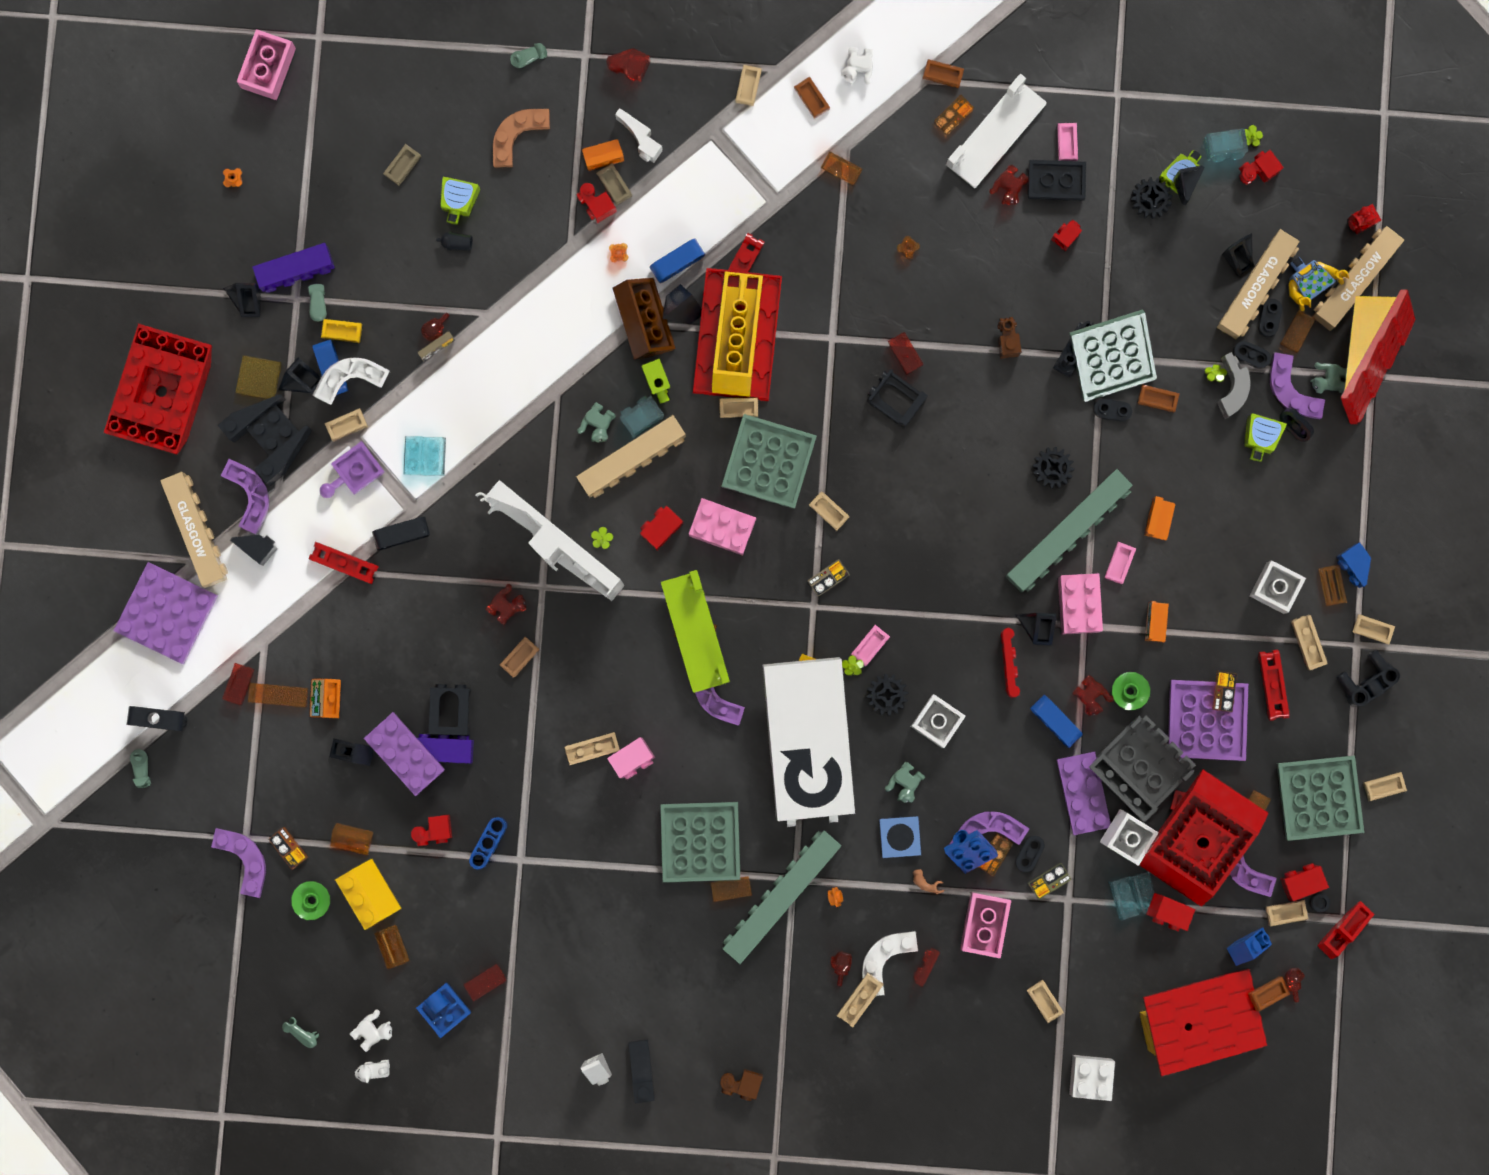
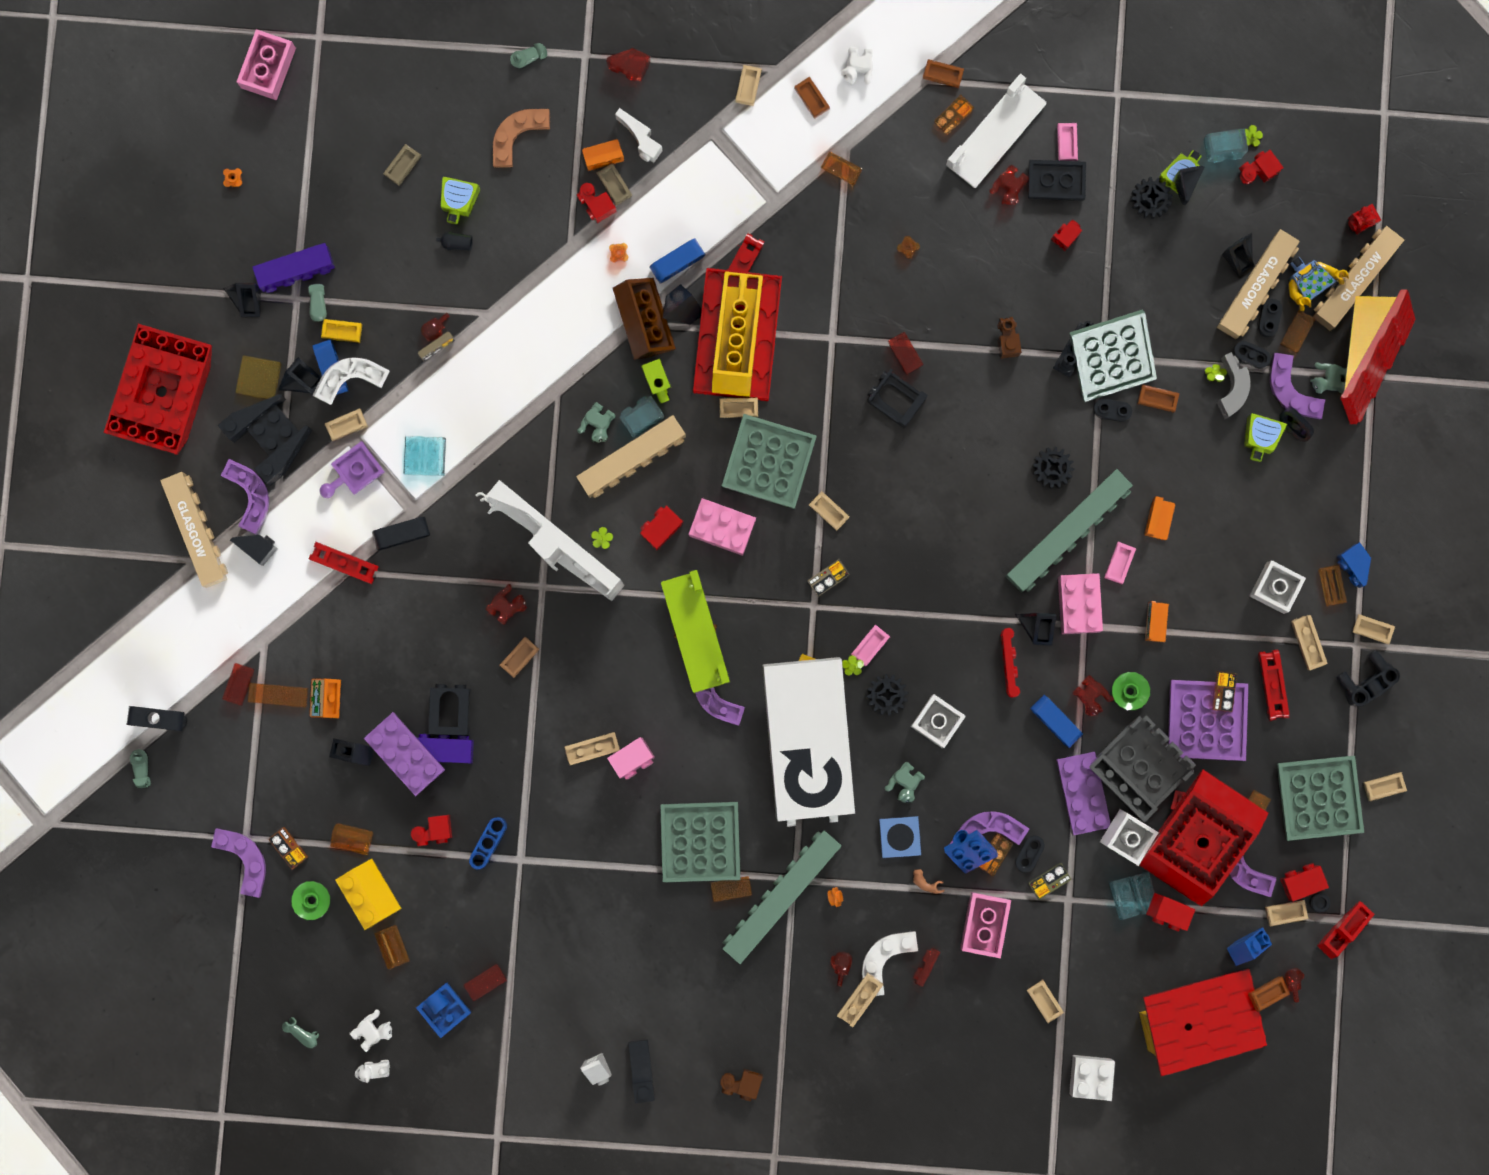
medium lavender plate [114,562,218,664] -> none

